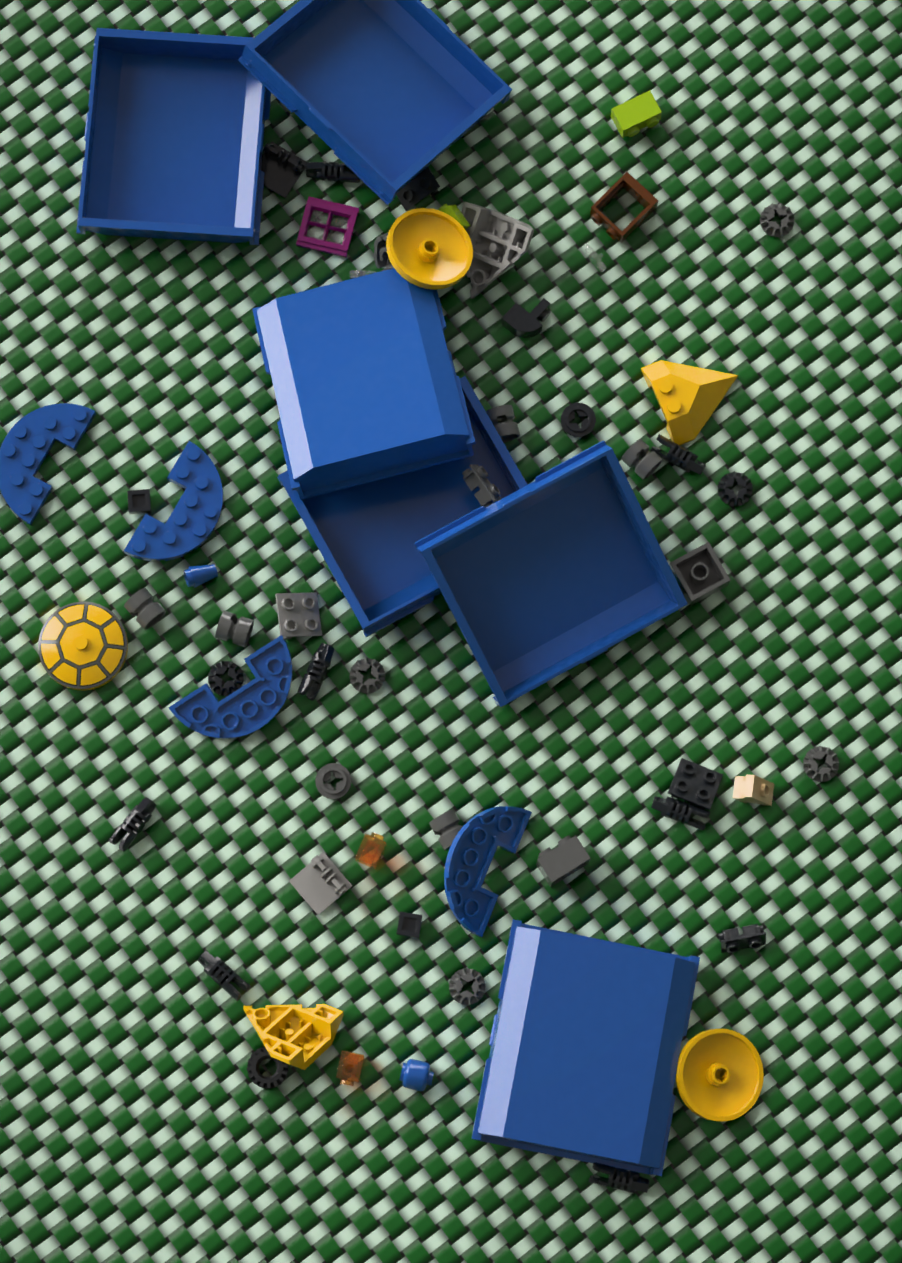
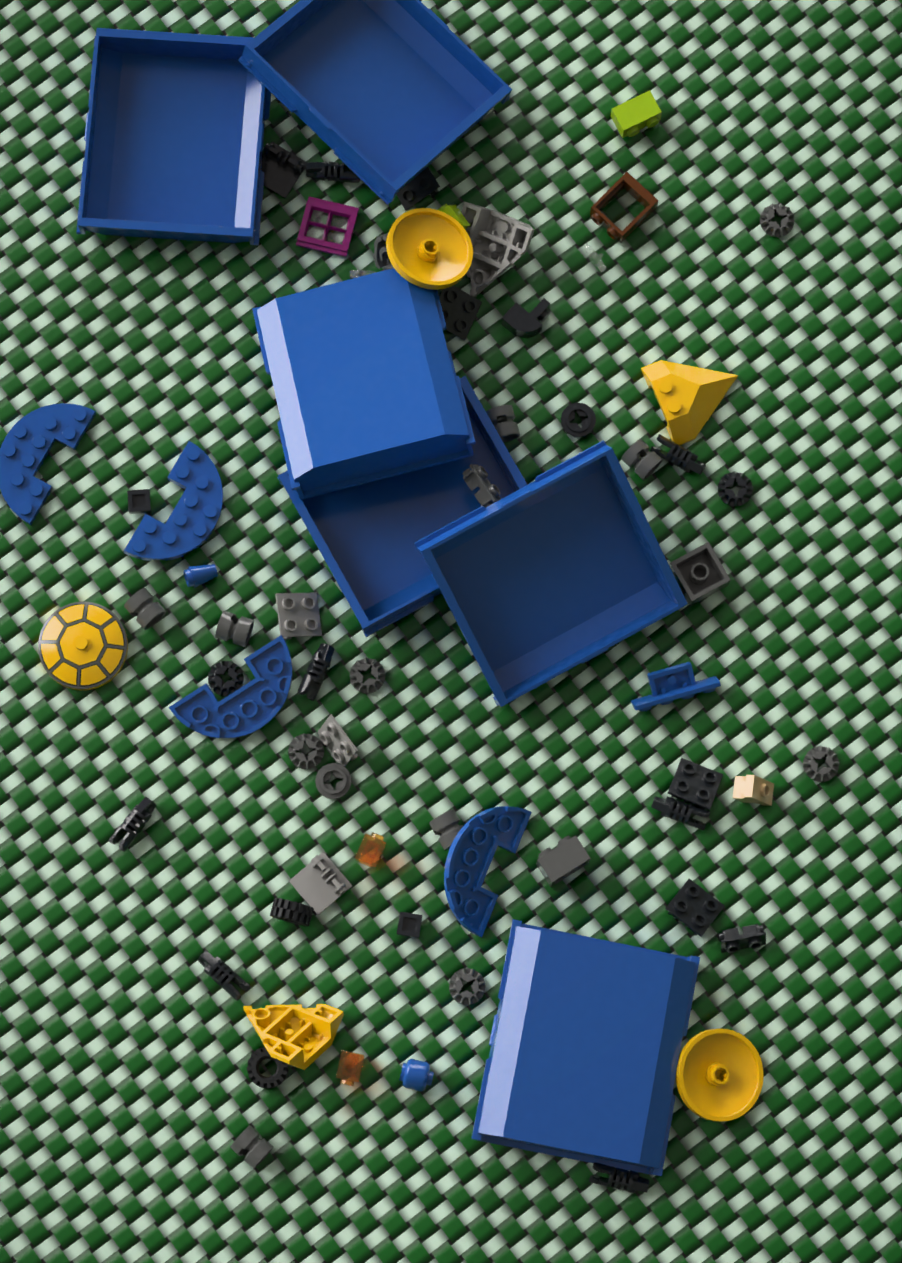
none -> dark grey wheel [230,1125,274,1169]
none -> black tyre [270,898,314,926]
none -> dark grey gear [288,733,324,769]
none -> light grey hinge [317,714,358,767]
none -> black hinge [439,285,482,340]
none -> blue bracket [631,662,721,711]
none -> black hinge [665,879,725,937]

